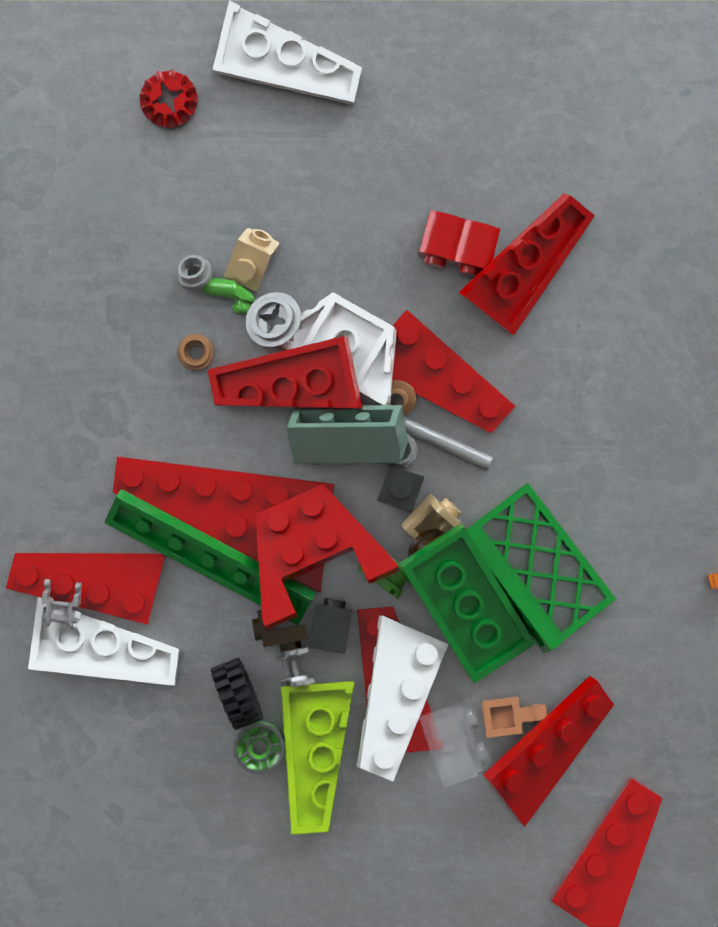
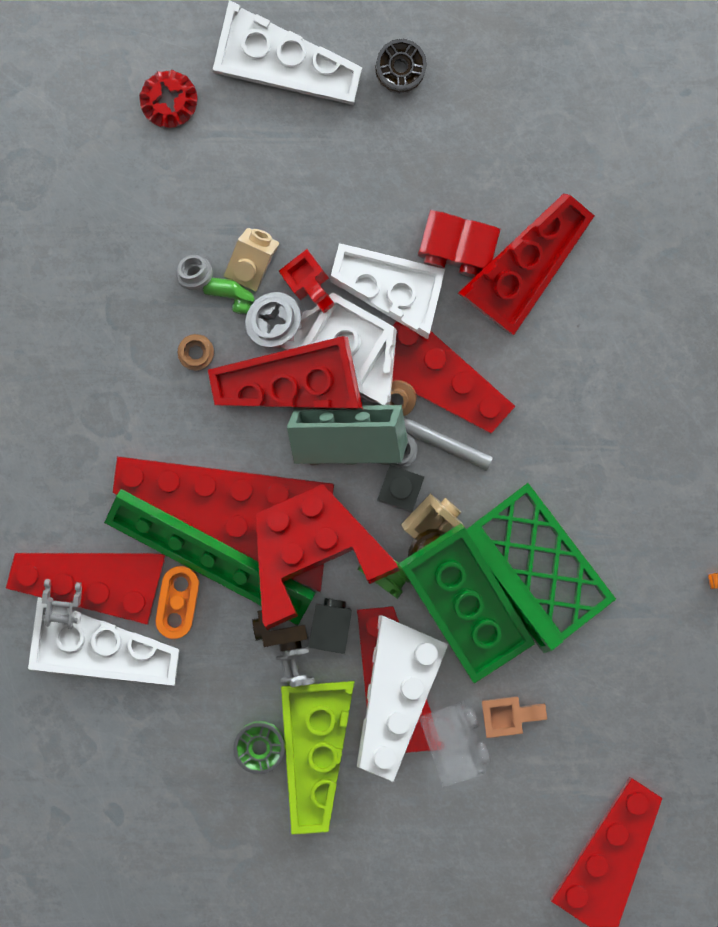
black tyre [211,658,263,730] -> none
red wing [483,676,614,827] -> none
none -> orange plate [155,566,200,639]
none -> red plate [279,249,335,313]
none -> white wing [330,243,445,339]
none -> dark brown wheel [375,39,427,94]

